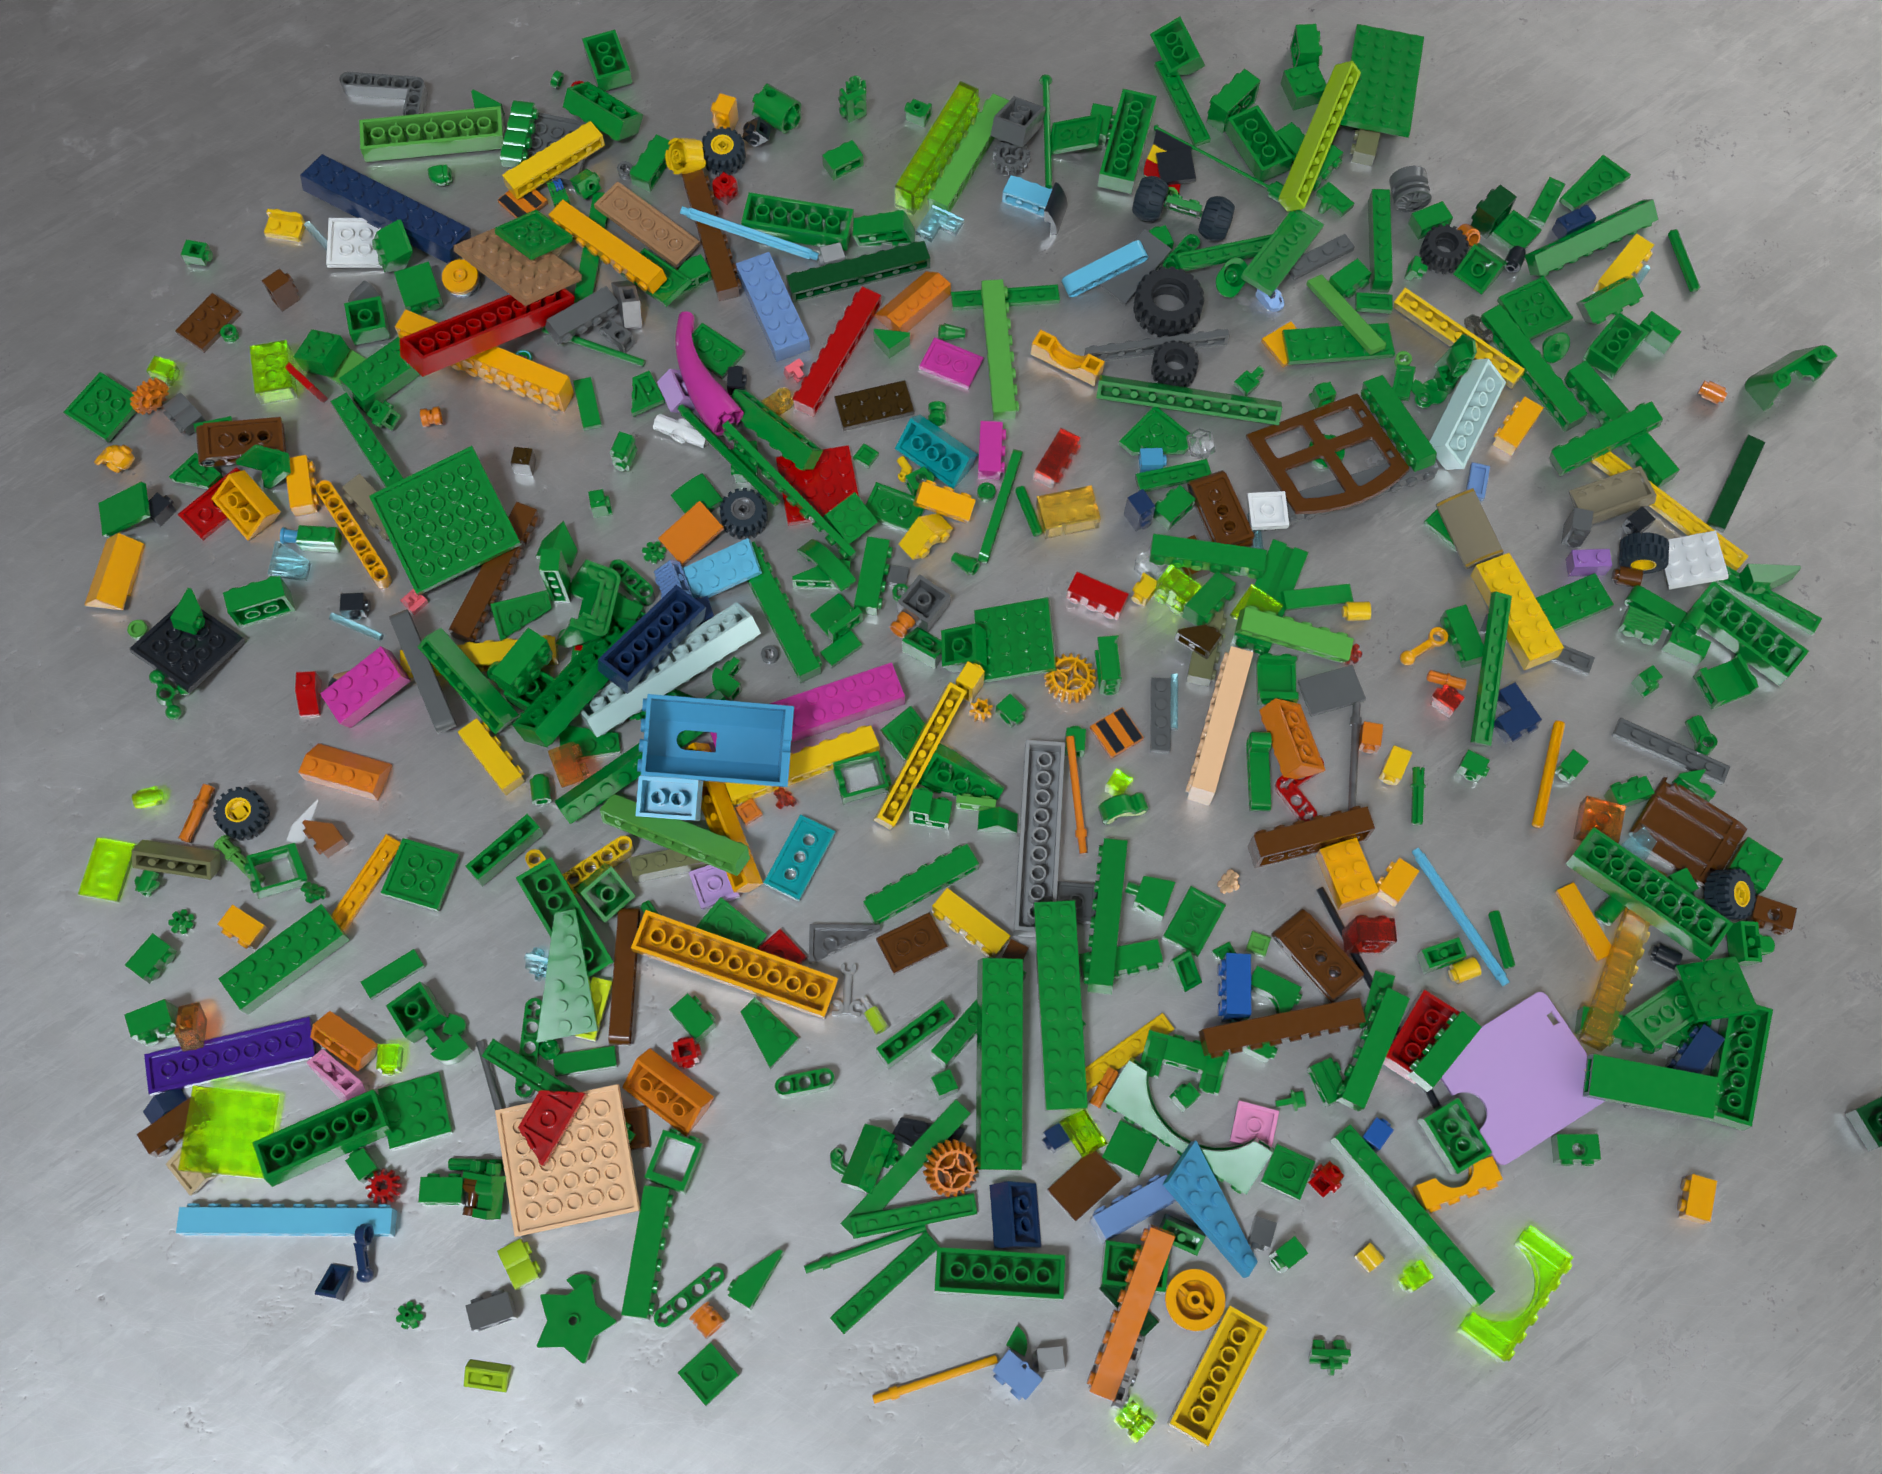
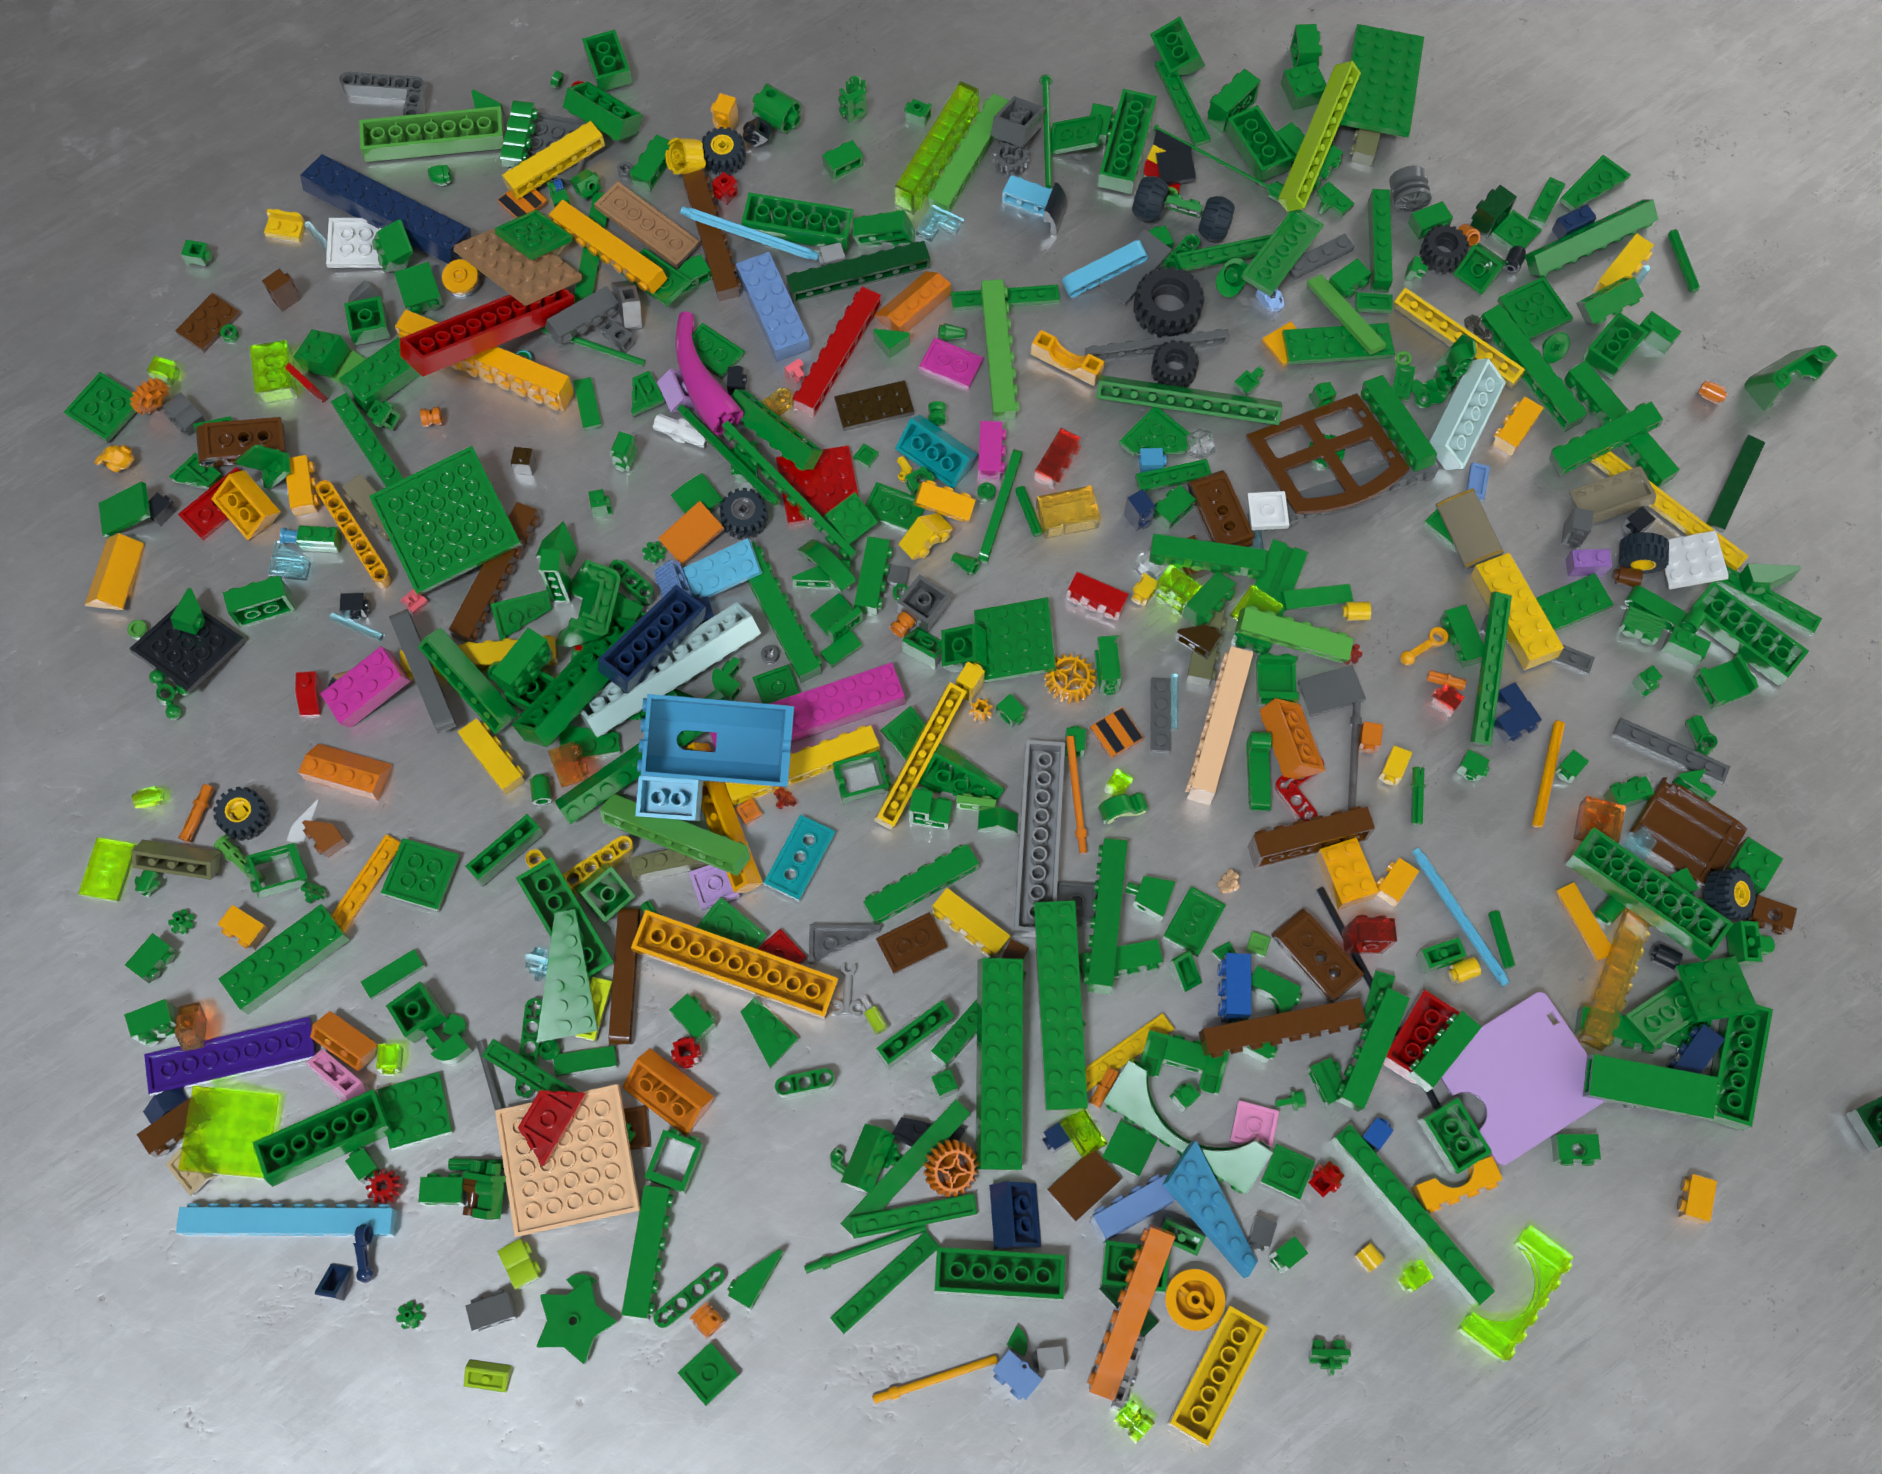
none -> green tile [752,664,800,704]

